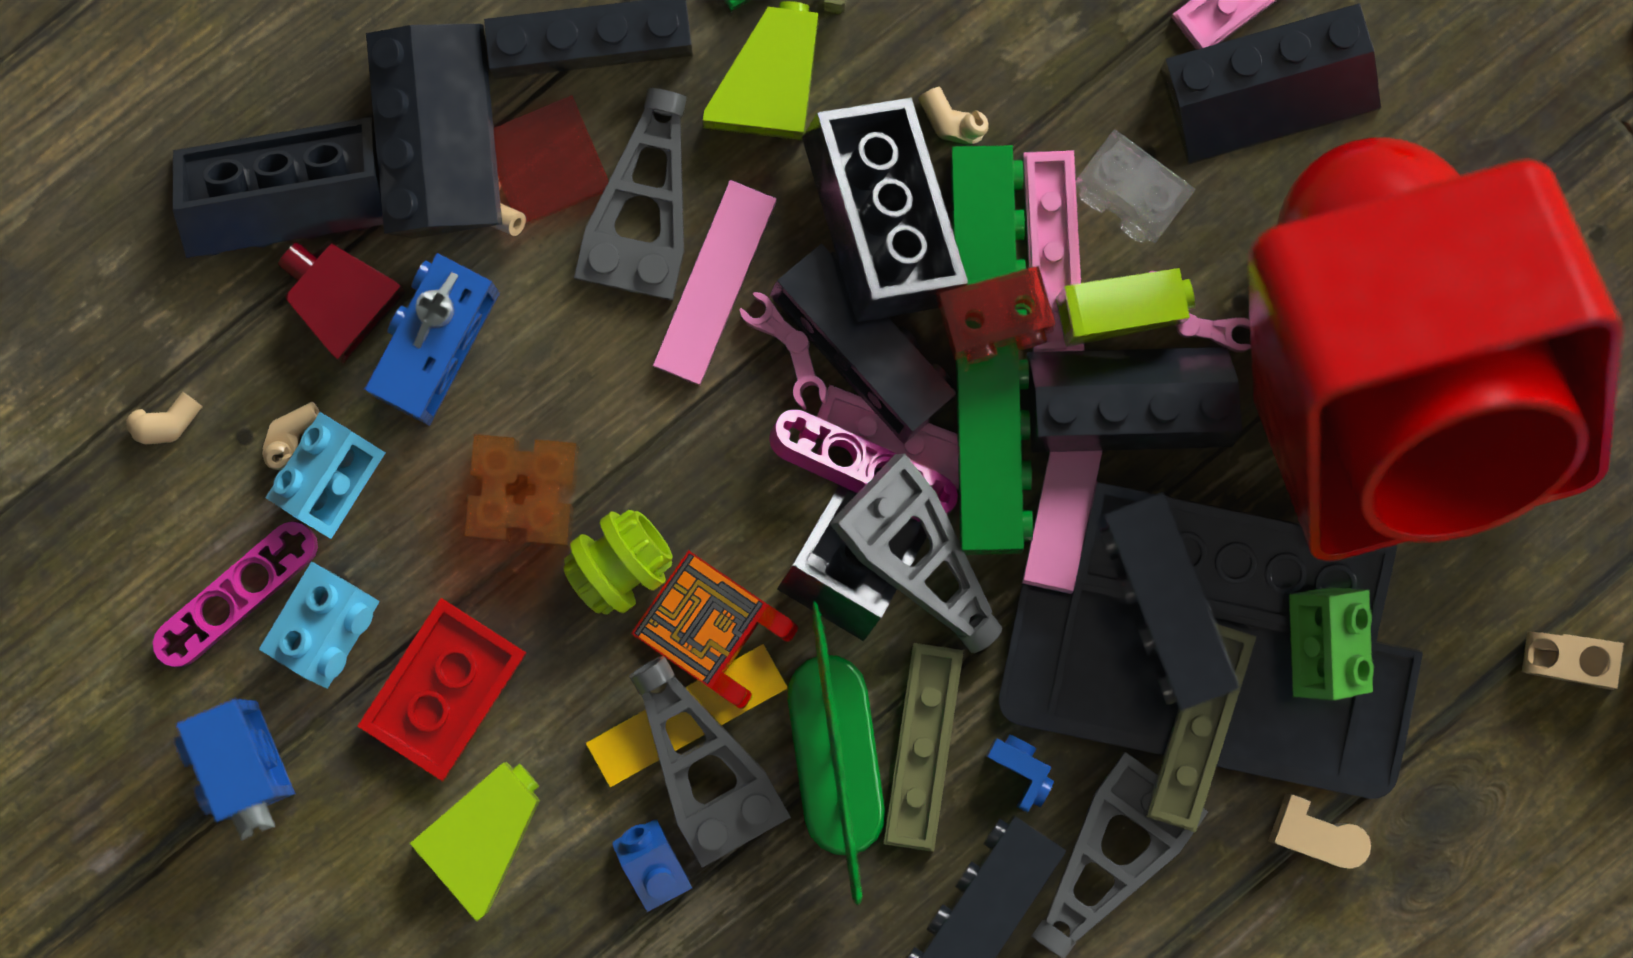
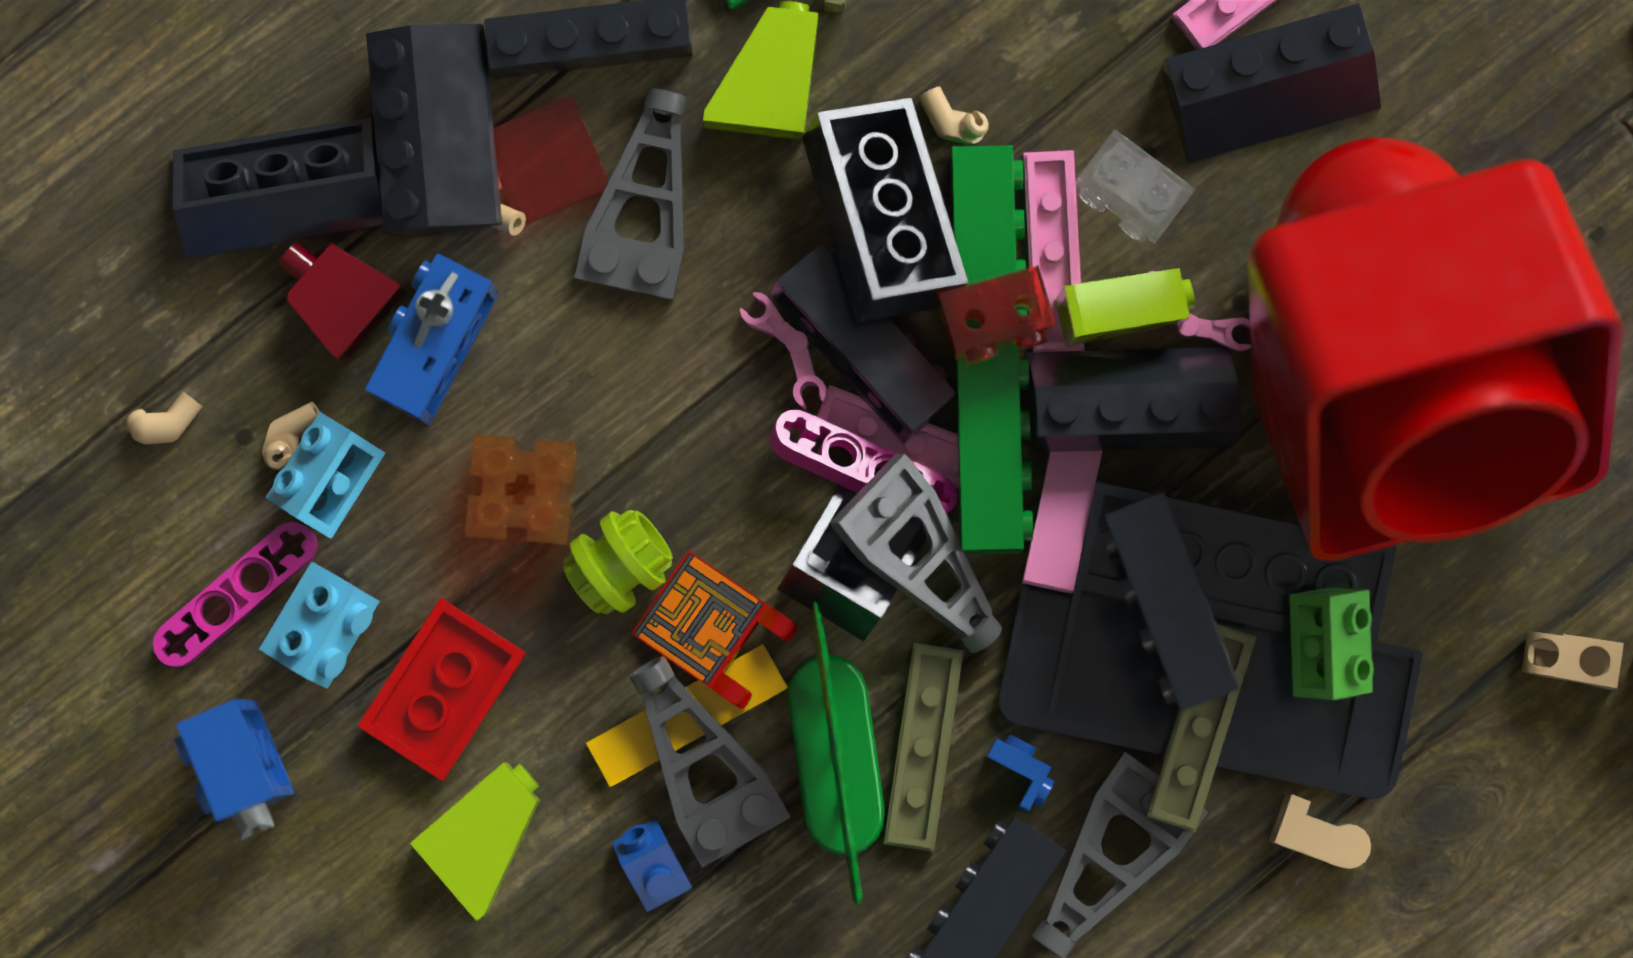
bright pink tile [653,180,777,386] -> none

